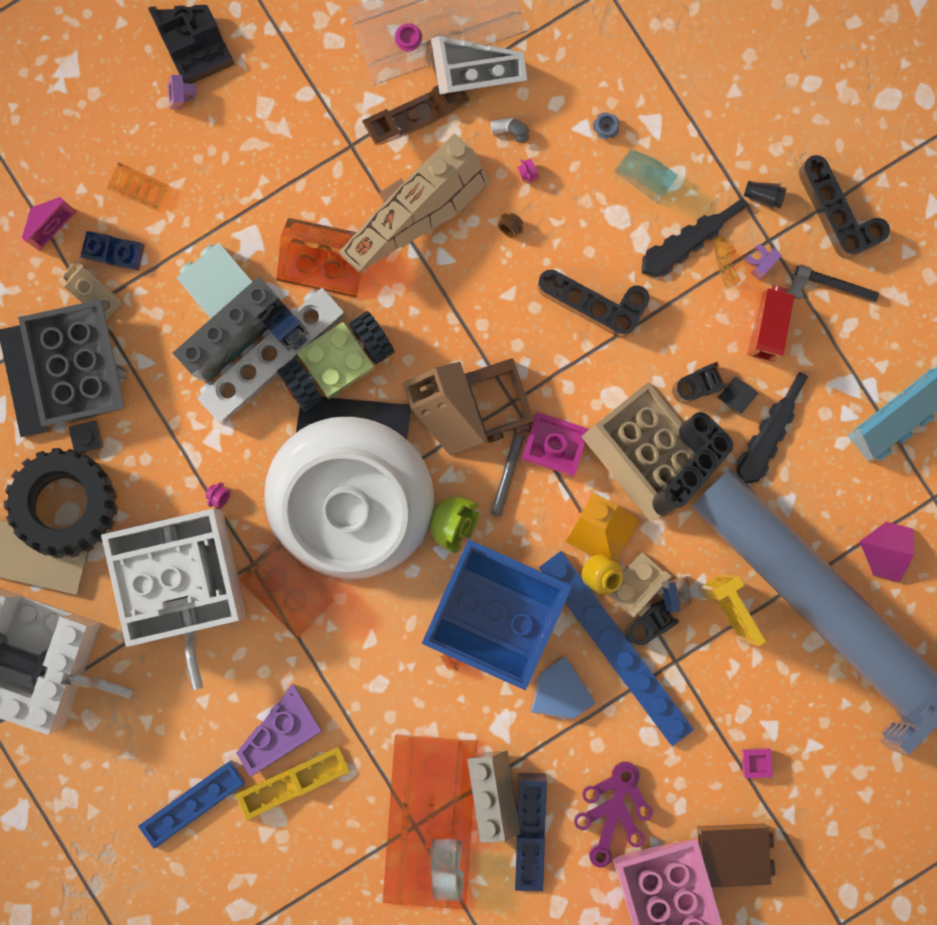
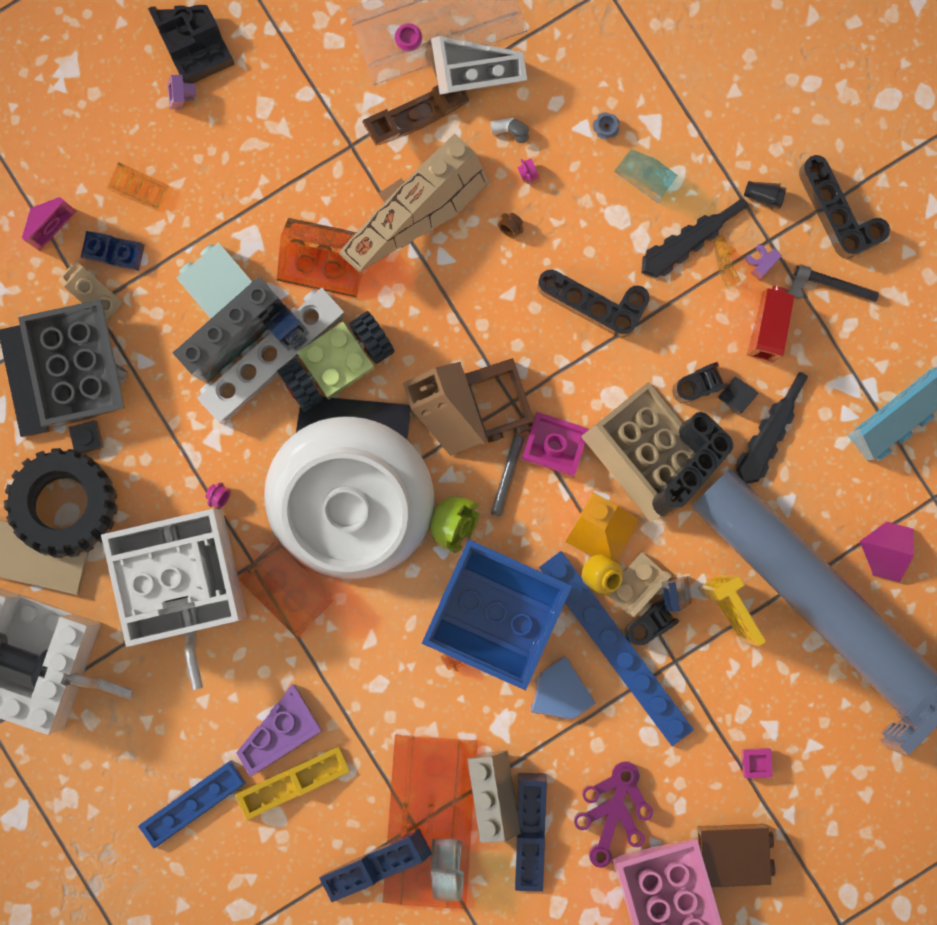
none -> dark blue slope [319,828,432,902]

